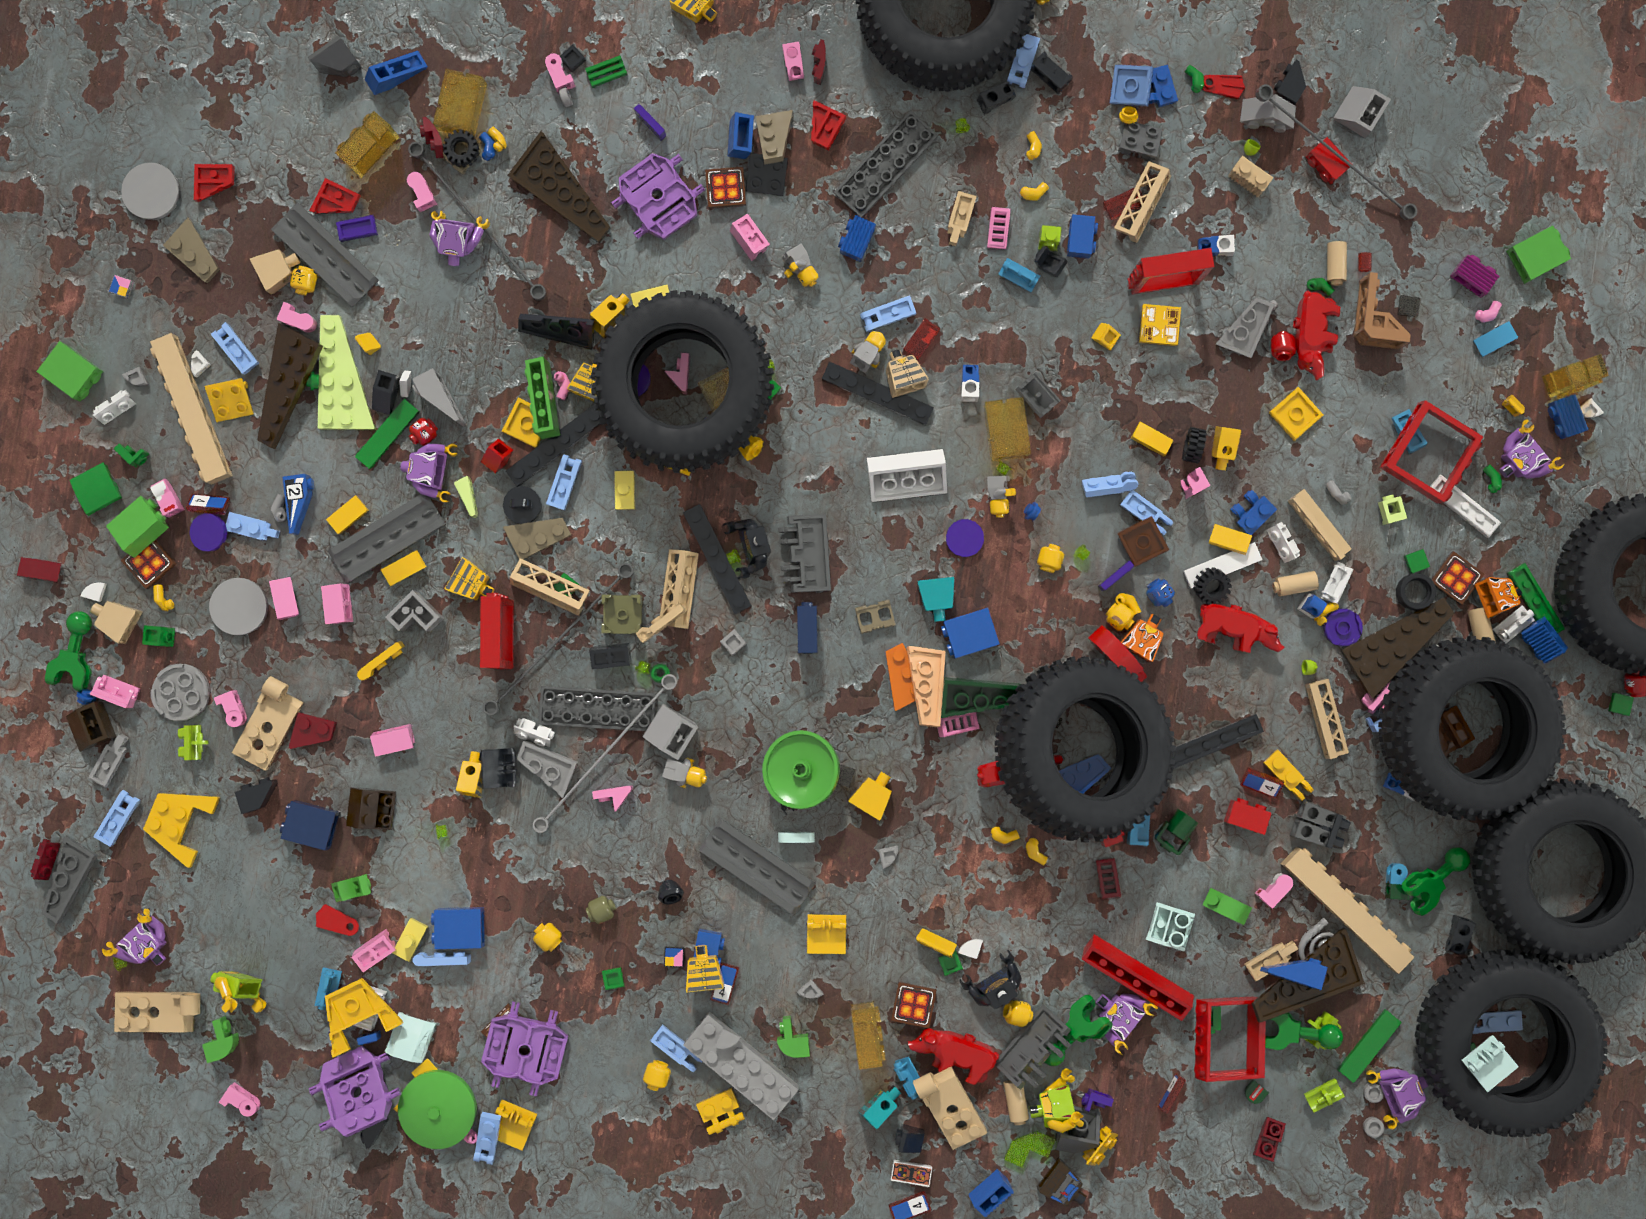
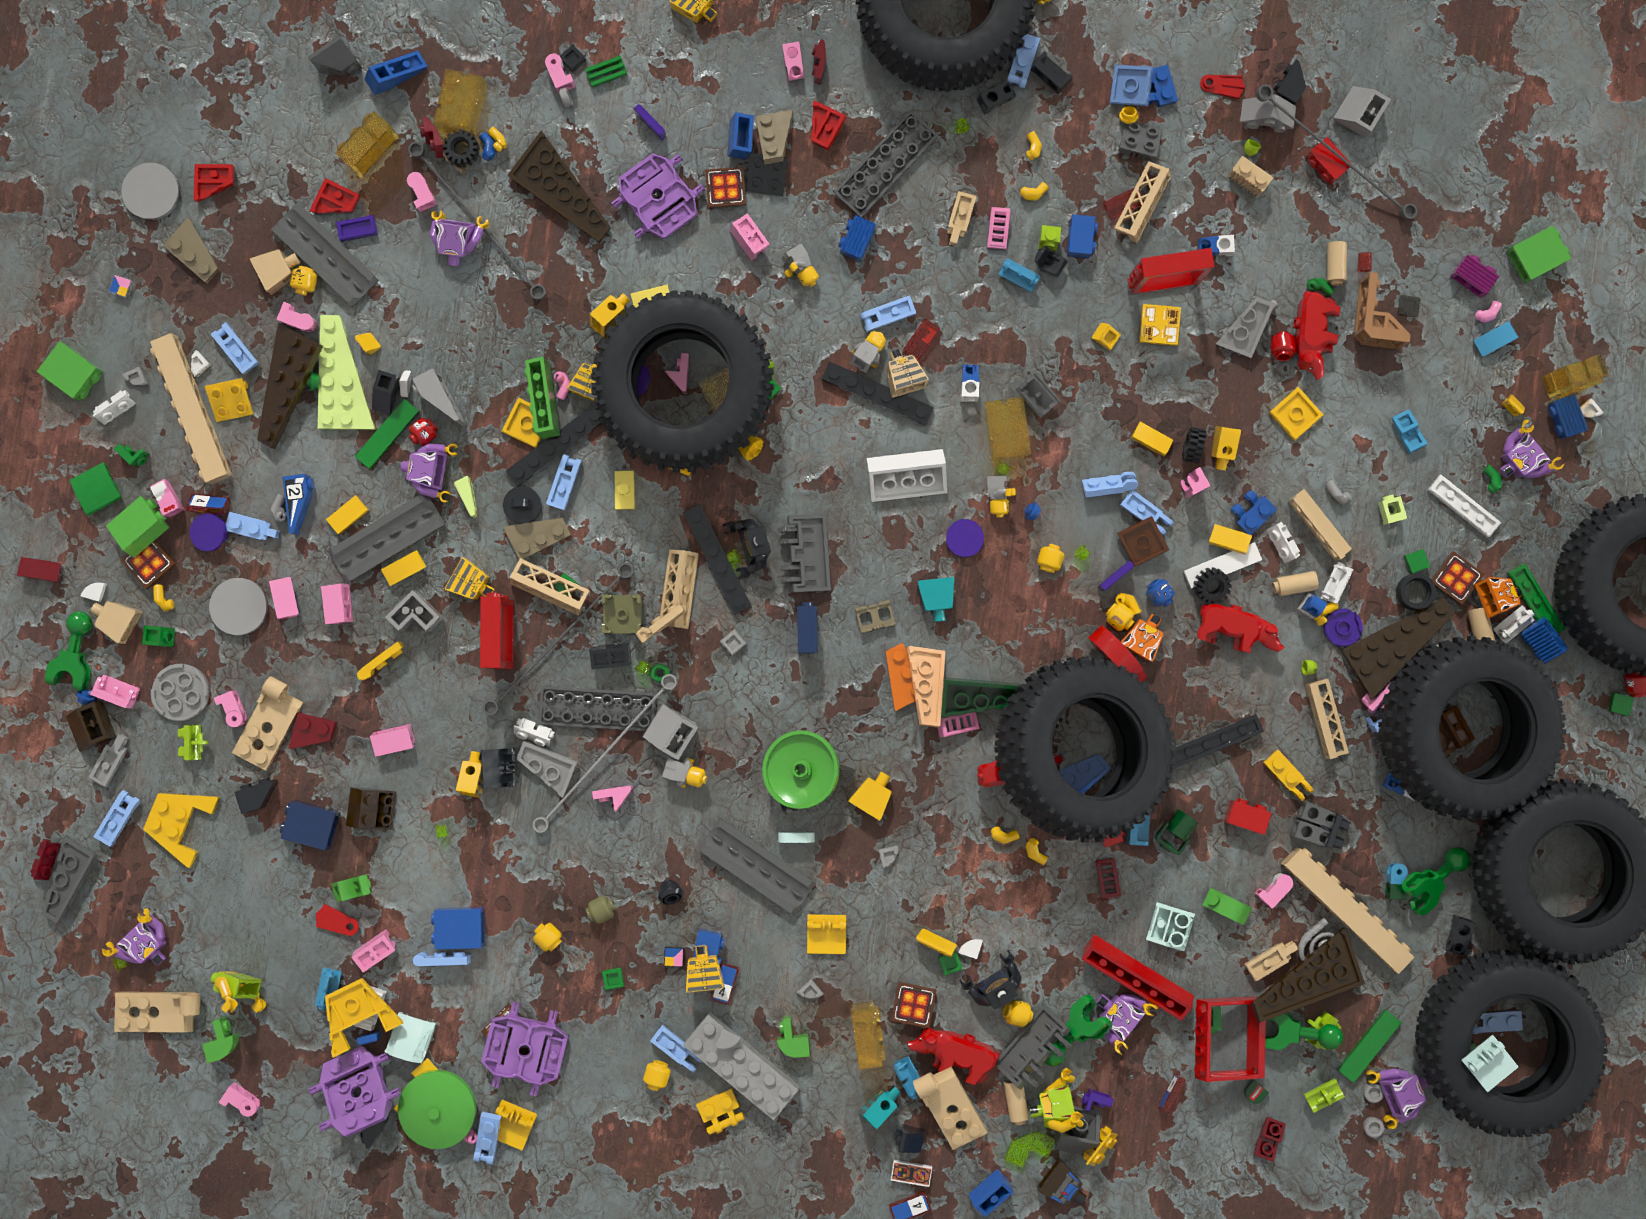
light yellow tile [392,918,429,962] -> none
red brick [481,438,513,474] -> none
black wing [518,313,594,350] -> none
blue brick [941,608,999,659] -> none
green arm [1185,65,1204,93] -> none
tile [1240,767,1284,799] -> none
blue slope [1260,958,1328,990] -> none
red window [1379,400,1483,504] -> none

